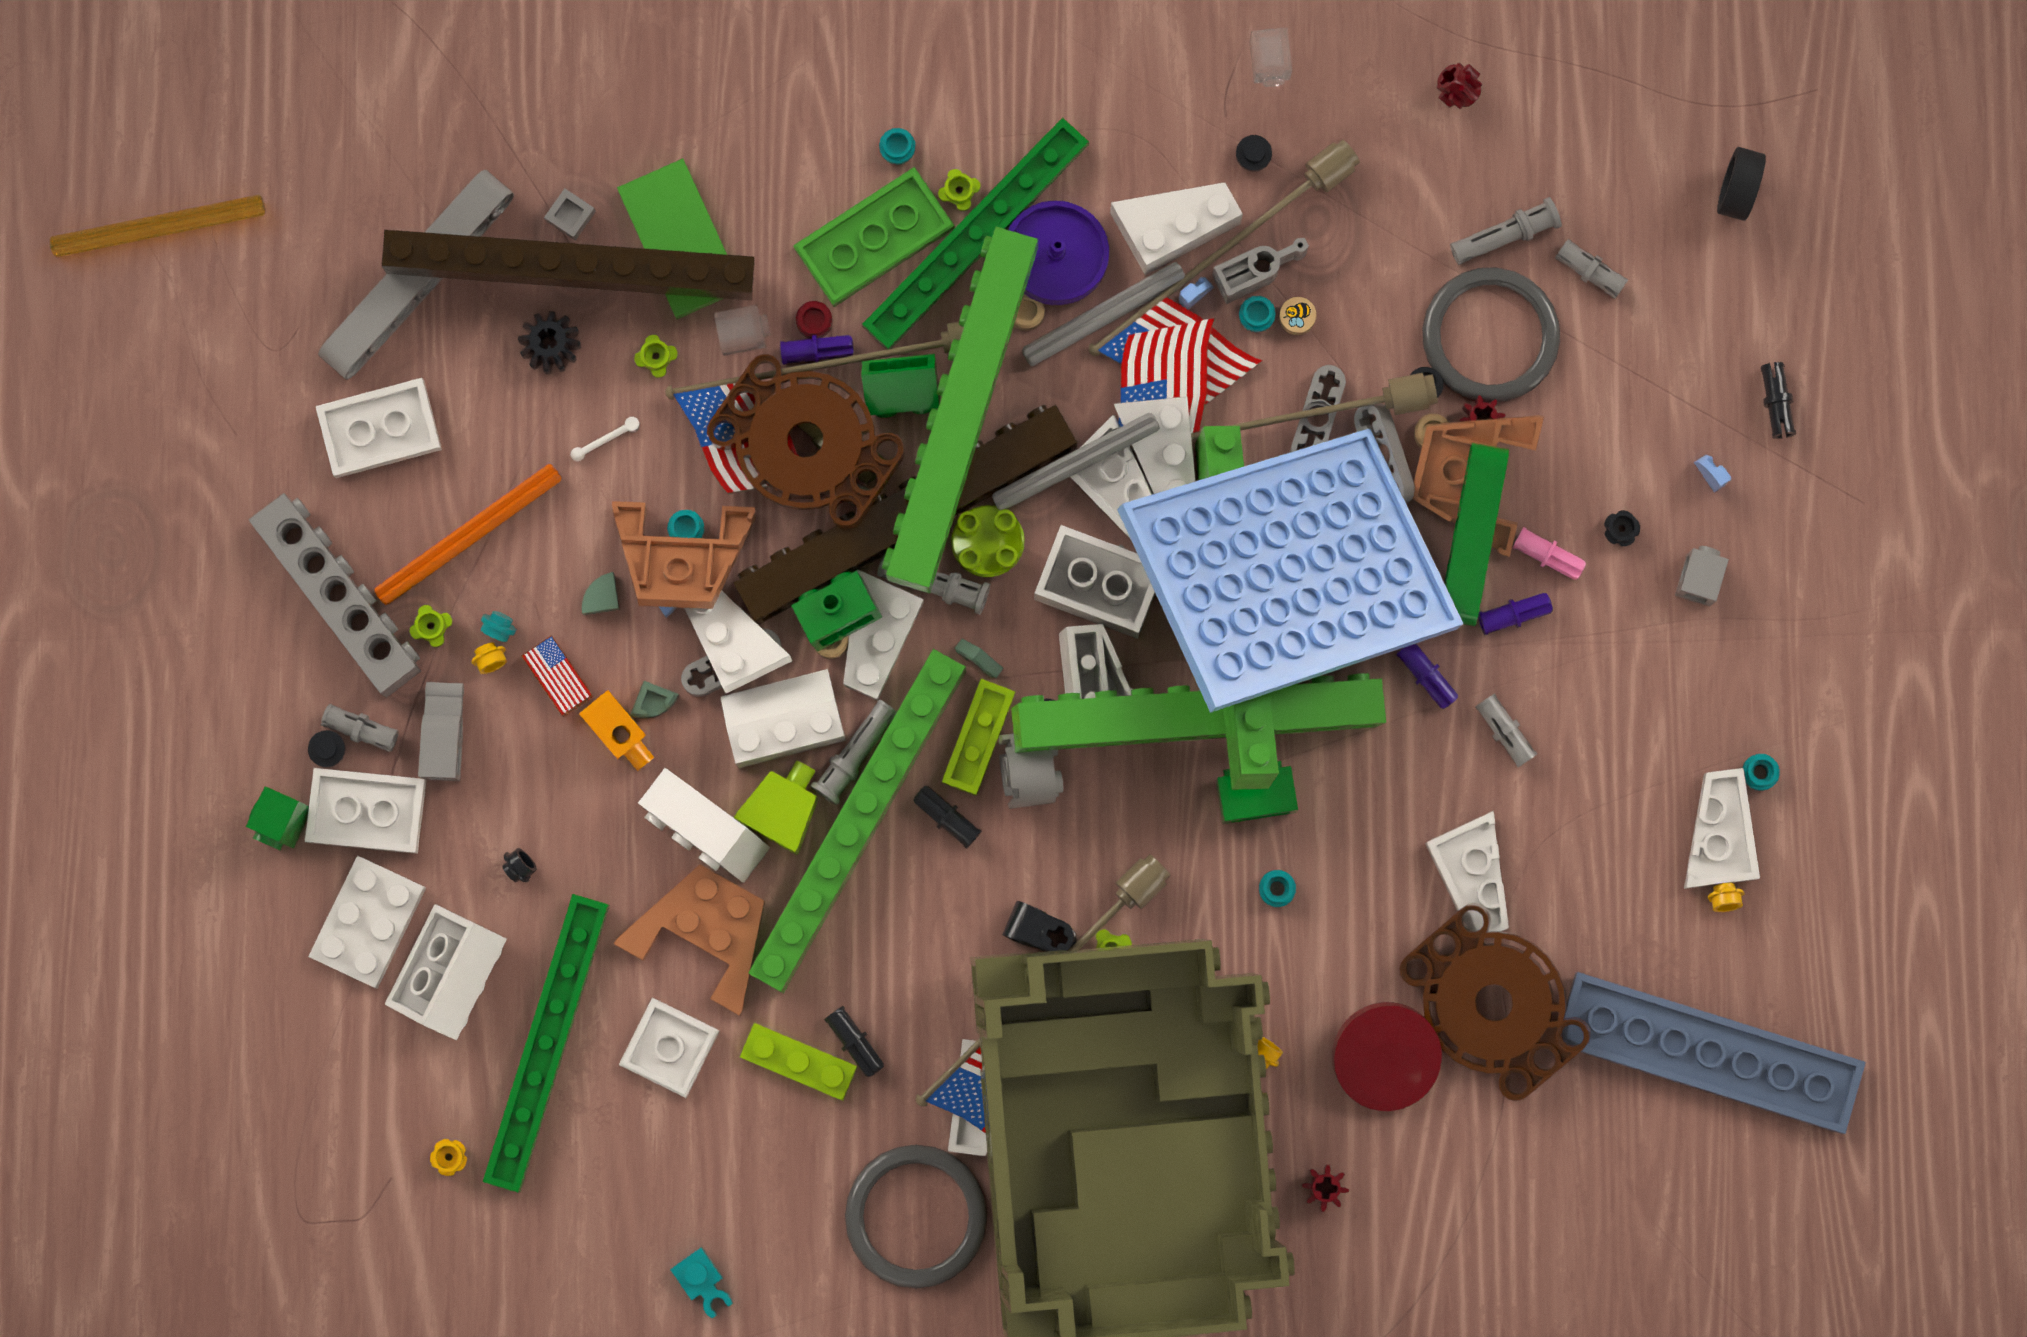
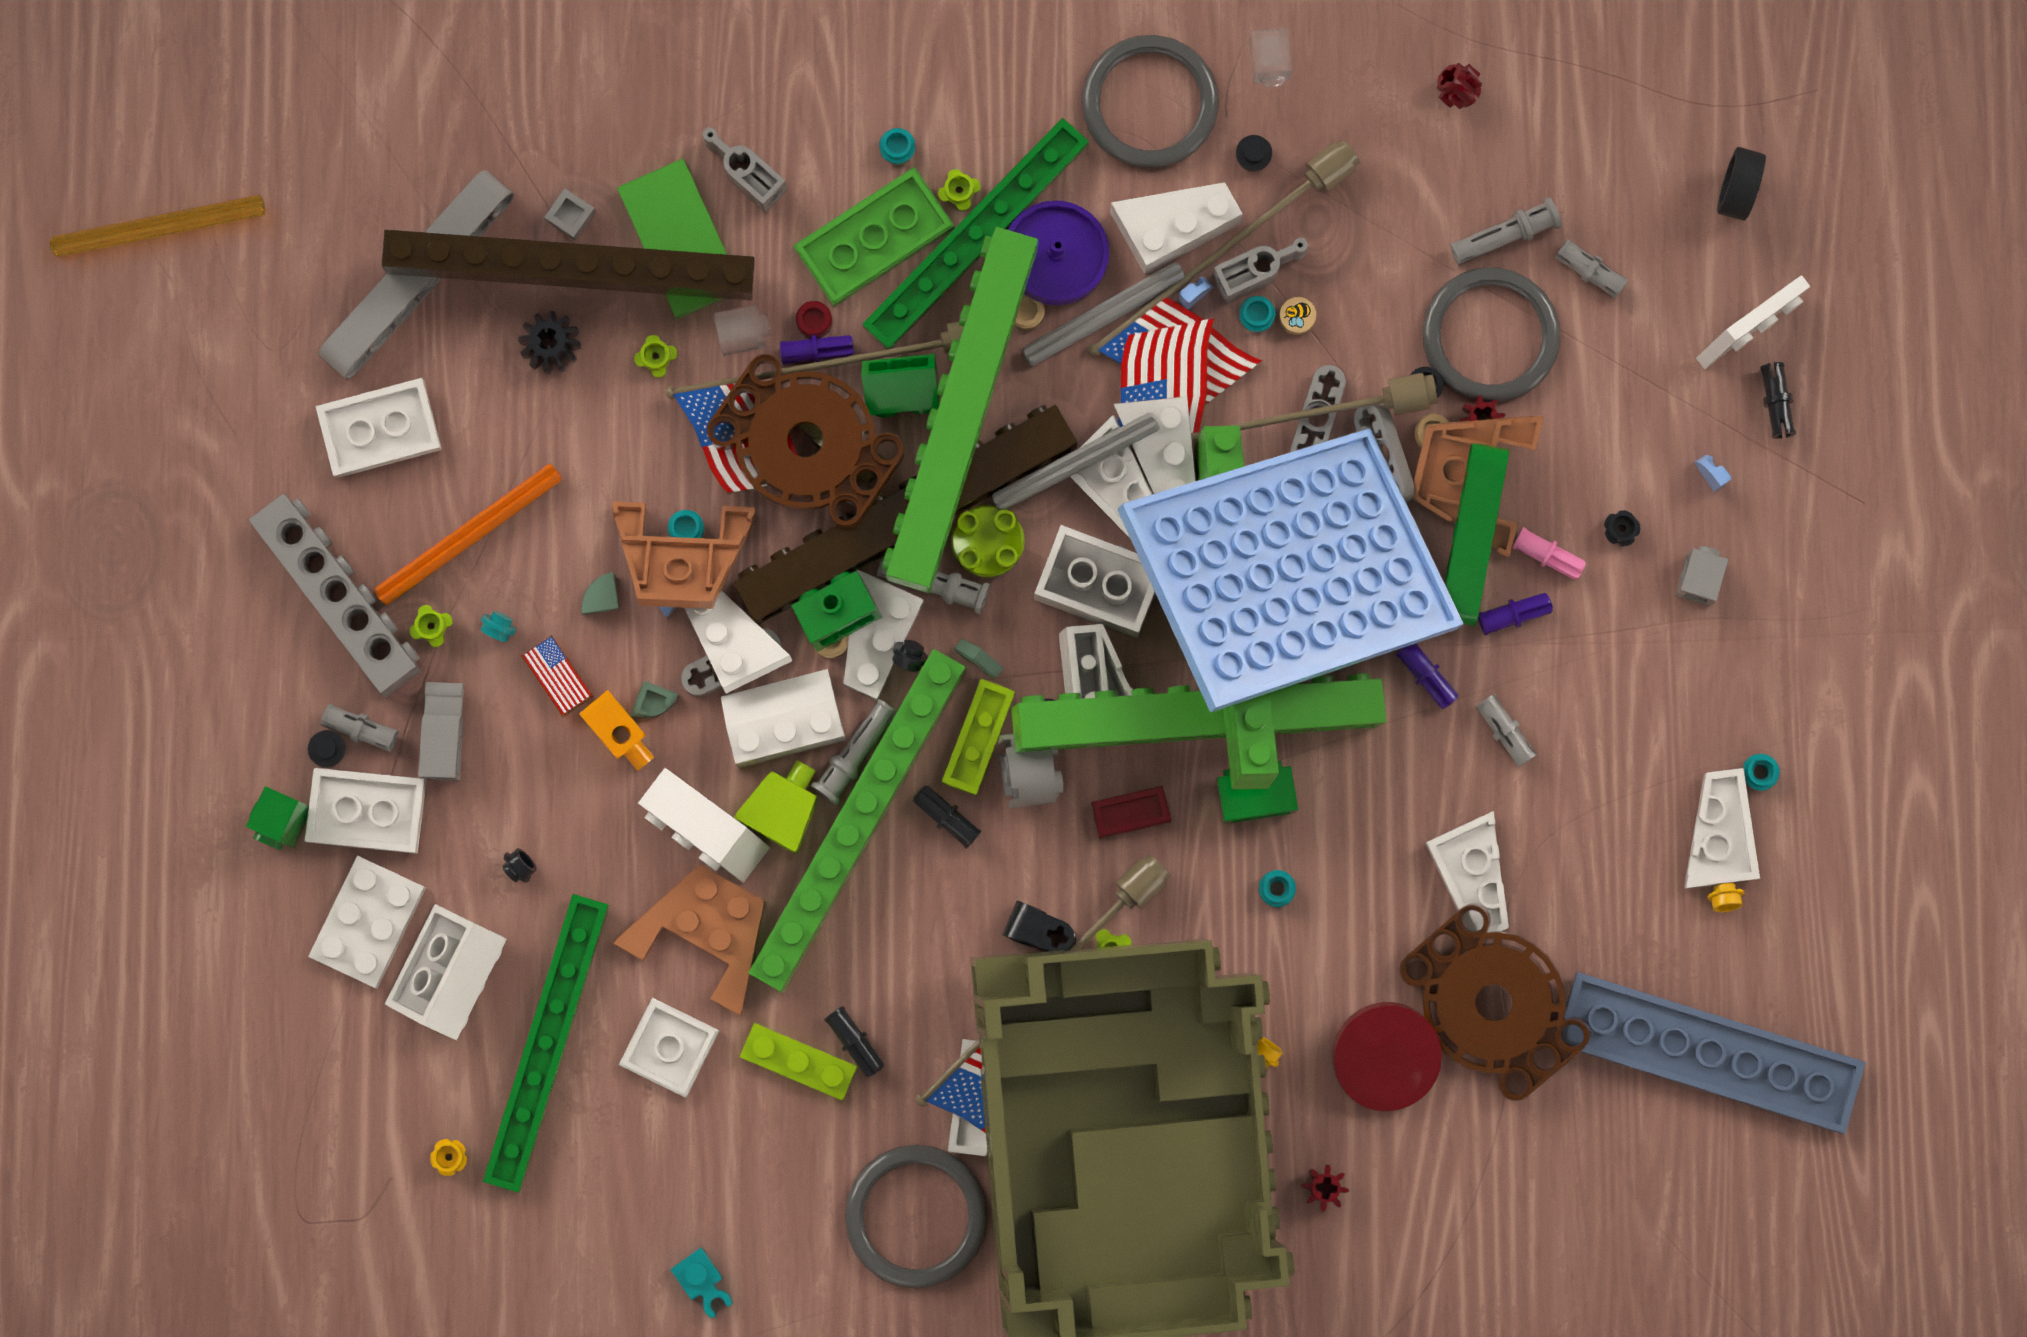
yellow plate [471,642,507,674] -> none
white hinge [570,417,640,461] -> none
none -> light grey piece [702,127,788,213]
none -> black plate [892,639,928,672]
none -> dark grey wedge [1082,35,1219,168]
none -> dark red tile [1091,786,1172,839]
none -> white wing [1696,275,1811,369]

